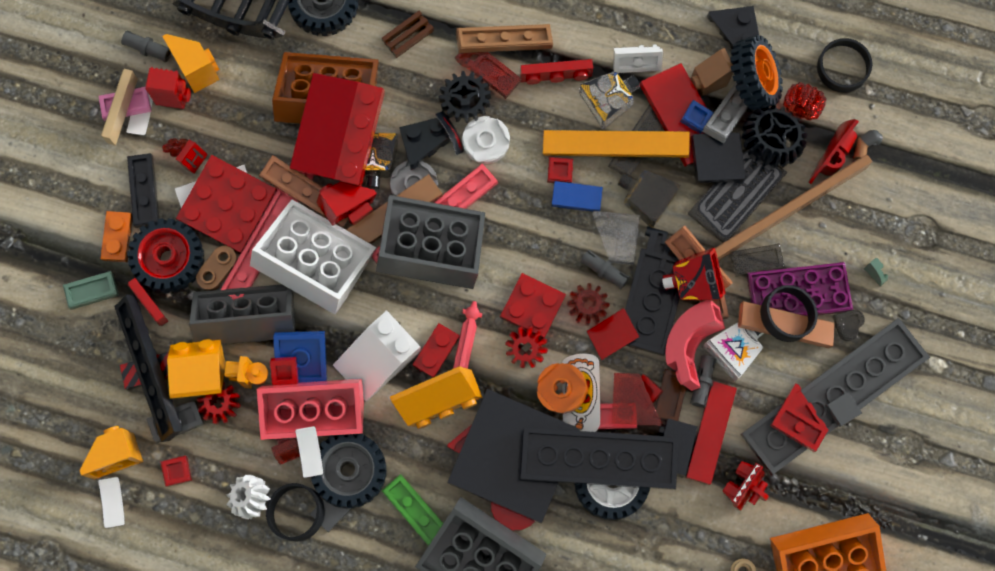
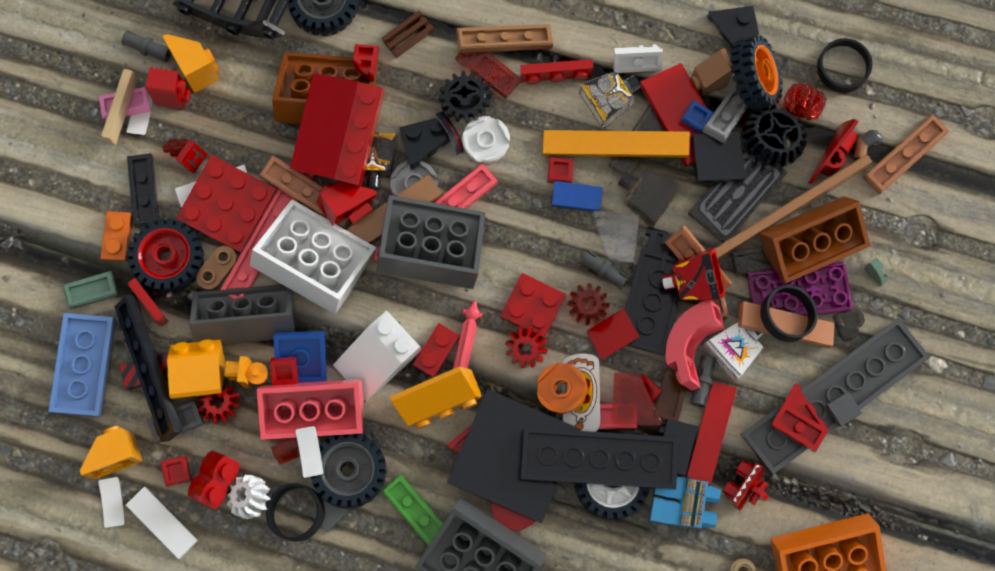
none -> medium blue plate [48,313,116,417]
none -> white tile [126,487,199,559]
none -> red brick [188,450,239,509]
none -> red tile [352,44,379,82]
none -> dark azure hips [648,476,721,530]
none -> dark orange slope [759,196,871,284]
none -> nougat tile [863,114,949,195]

